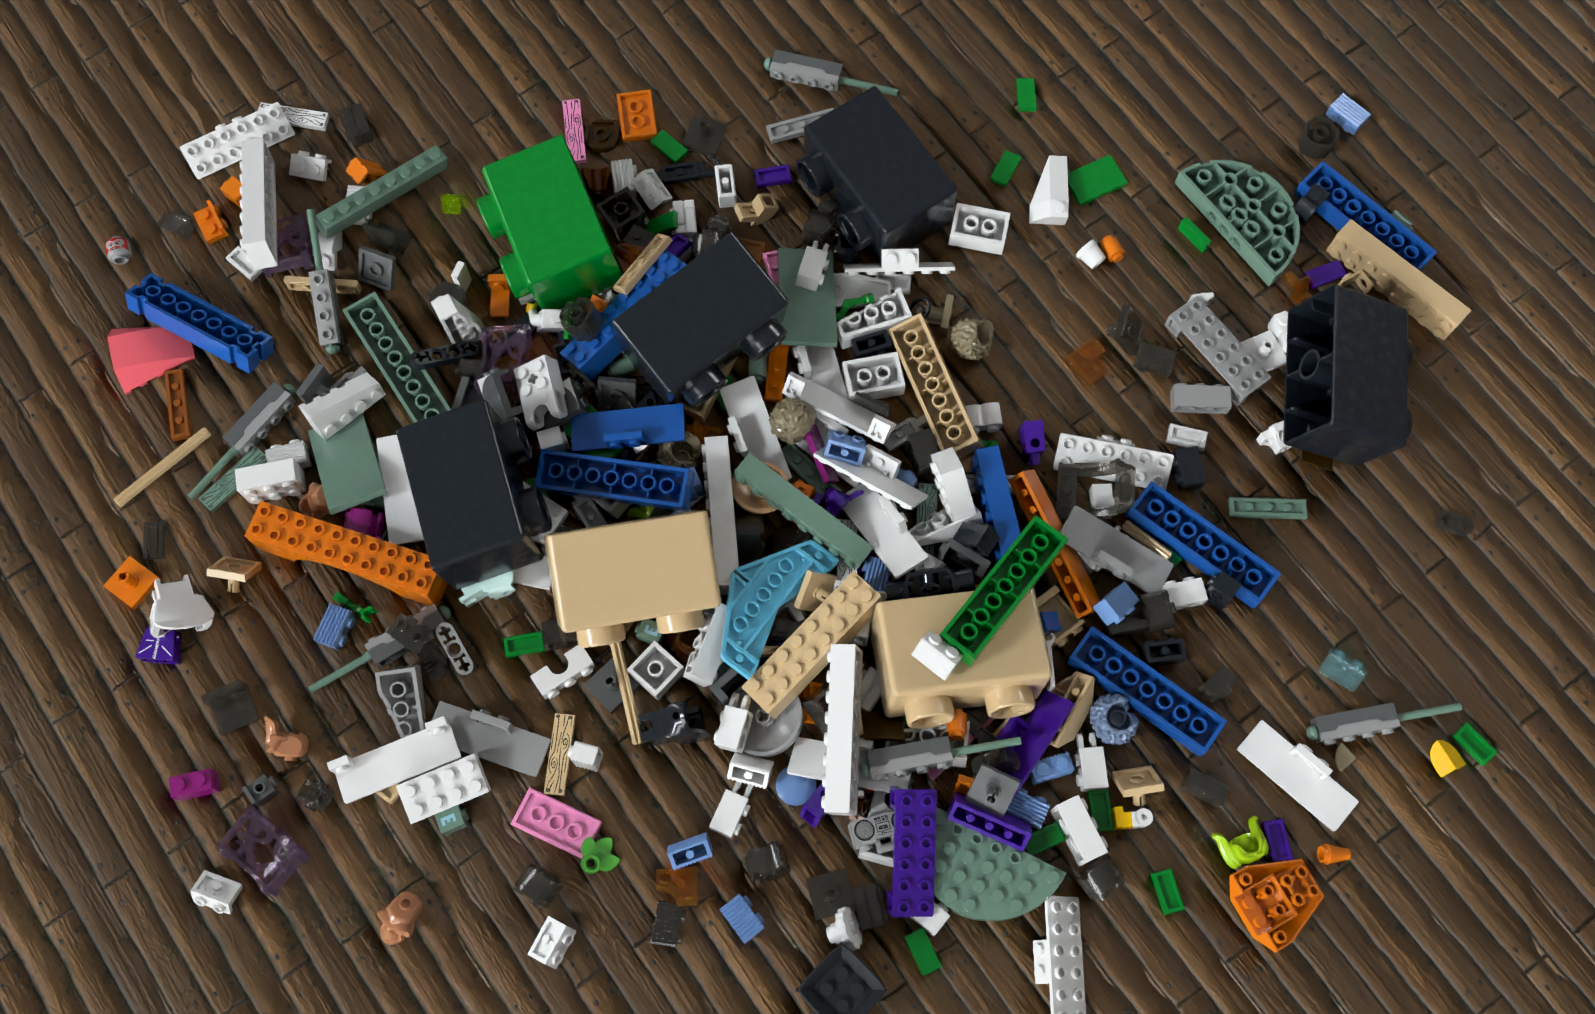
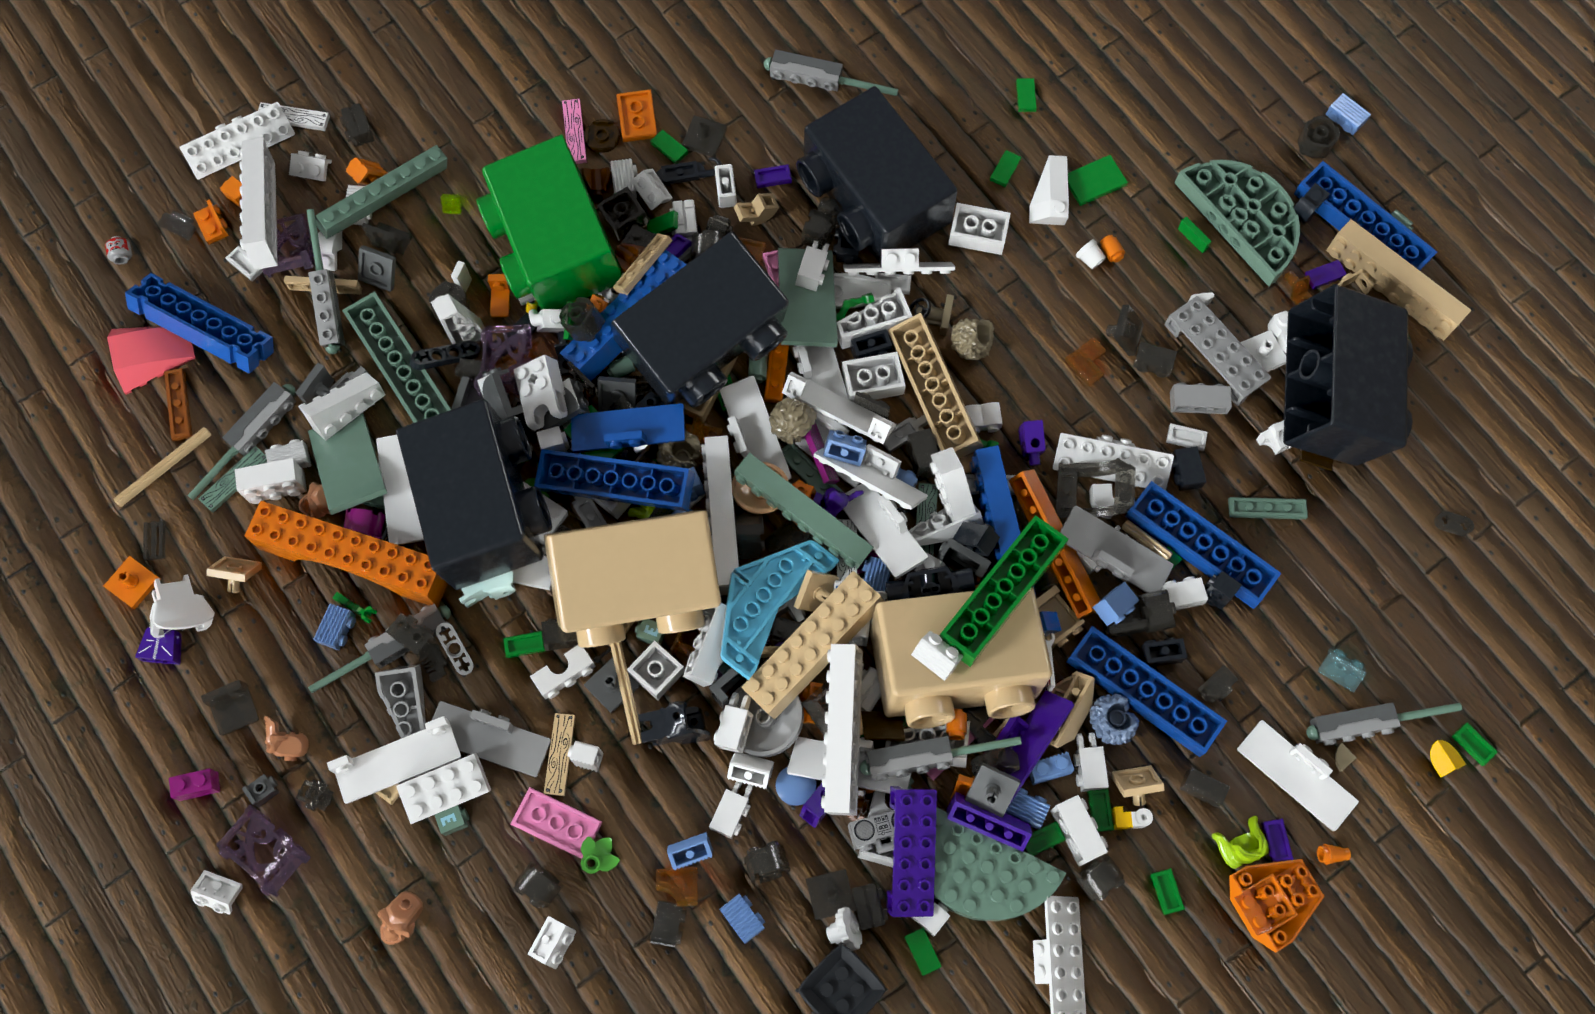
light grey plate [766,108,834,144] -> none

